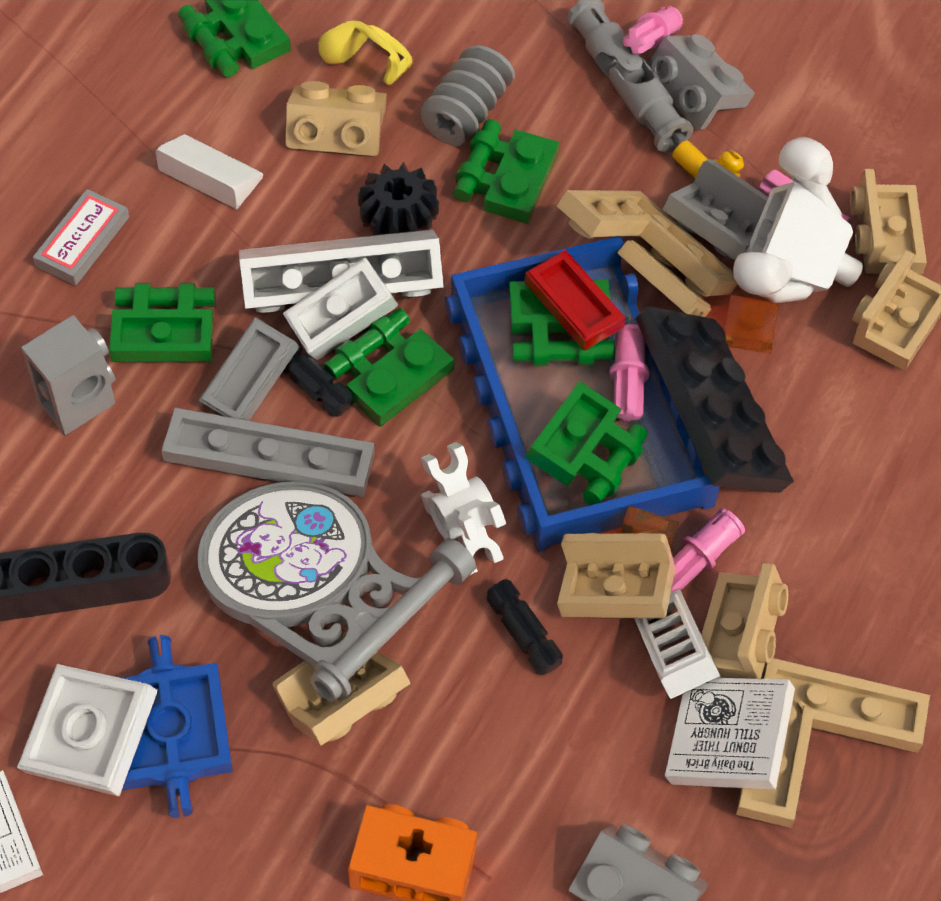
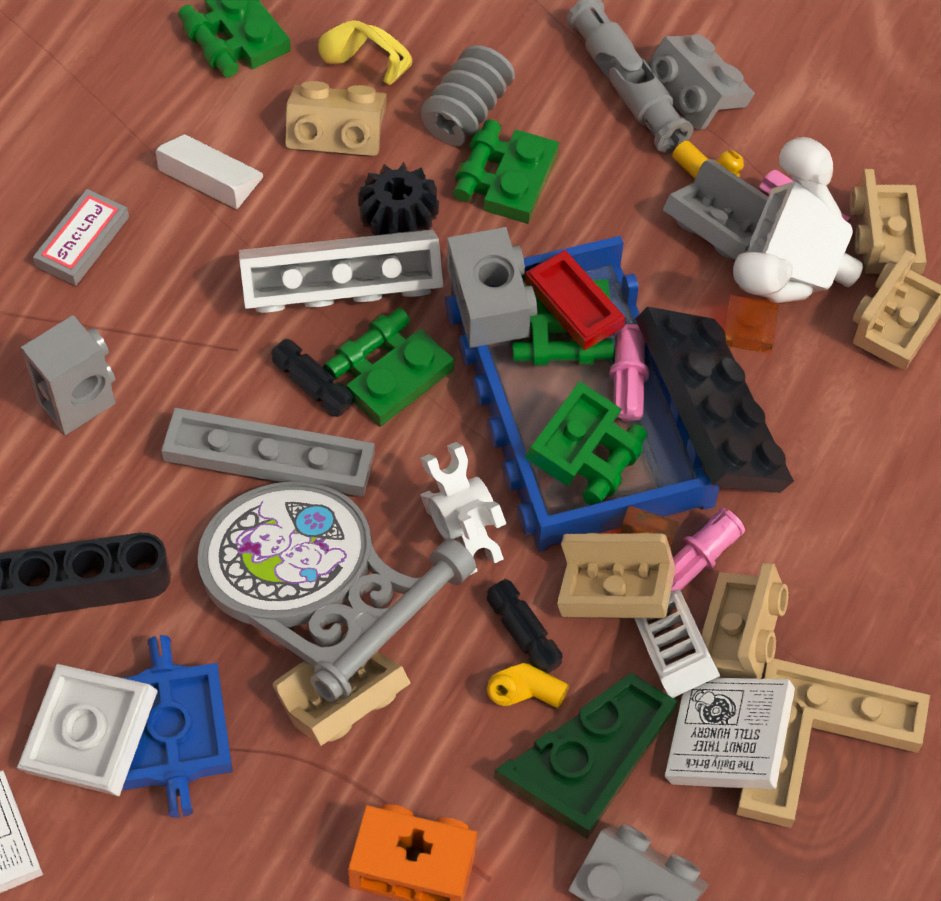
green plate [109,282,216,362] -> none
light grey tile [199,317,299,421] -> none
white slope [283,257,398,360] -> none
tan plate [557,190,738,297] -> none
tan tile [617,240,712,317] -> none
bright pink axle [623,6,683,55] -> none
none -> light grey brick [447,227,537,348]
none -> yellow arm [487,663,569,709]
none -> dark green wing [494,673,678,839]

